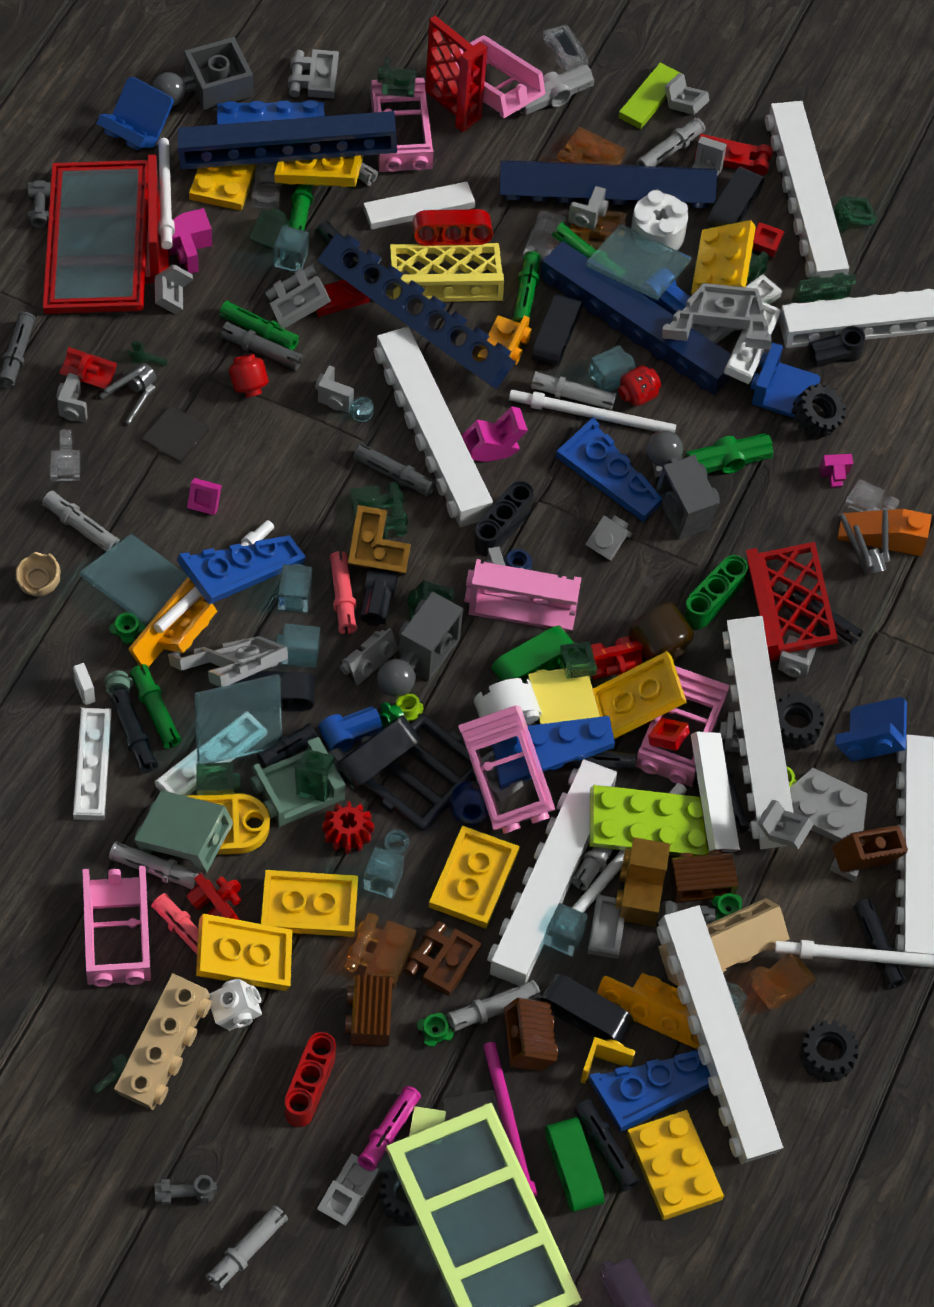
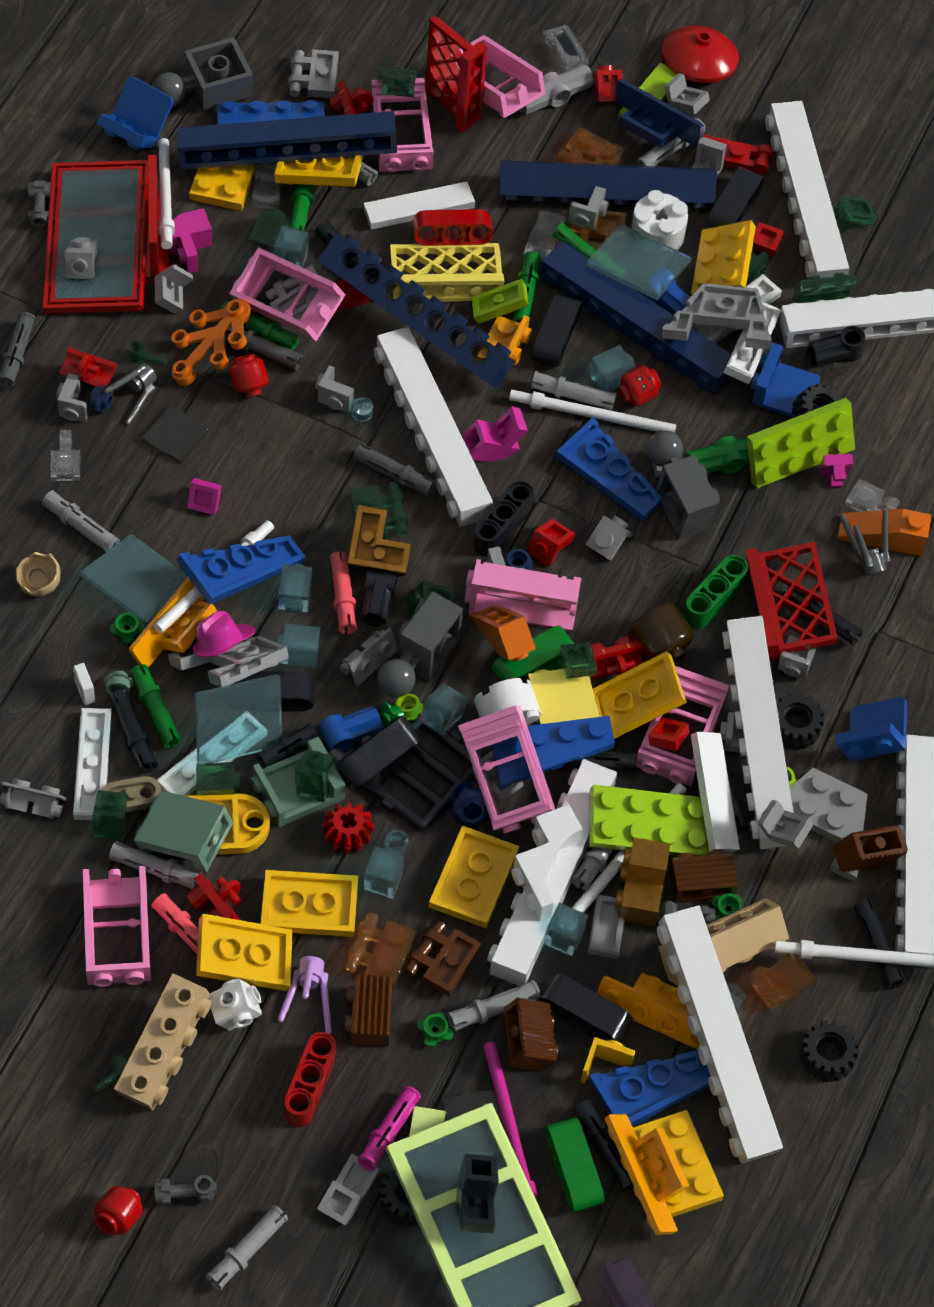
none -> light grey hinge [0,778,67,819]
none -> light grey bracket [65,237,99,279]
none -> dark blue plate [89,385,113,414]
none -> clear green bracket [93,790,128,840]
none -> red head [94,1186,143,1235]
none -> dark tan plate [100,776,162,814]
none -> orange plant [171,298,251,386]
none -> dark pink piece [193,611,256,657]
none -> bright pink door [229,247,345,341]
none -> lavender plant [278,956,332,1034]
none -> red hips [329,80,374,115]
none -> clear light blue brick [418,683,469,735]
none -> black brick [456,1154,499,1234]
none -> orange slope [470,604,536,662]
none -> lime plate [471,279,529,324]
none -> white arch [511,804,583,921]
none -> red bracket [527,518,576,567]
none -> red bracket [592,66,623,104]
none -> light orange bracket [605,1114,689,1235]
none -> dark blue bracket [615,79,704,148]
none -> red dish [661,25,739,83]
none -> lime plate [747,398,855,488]

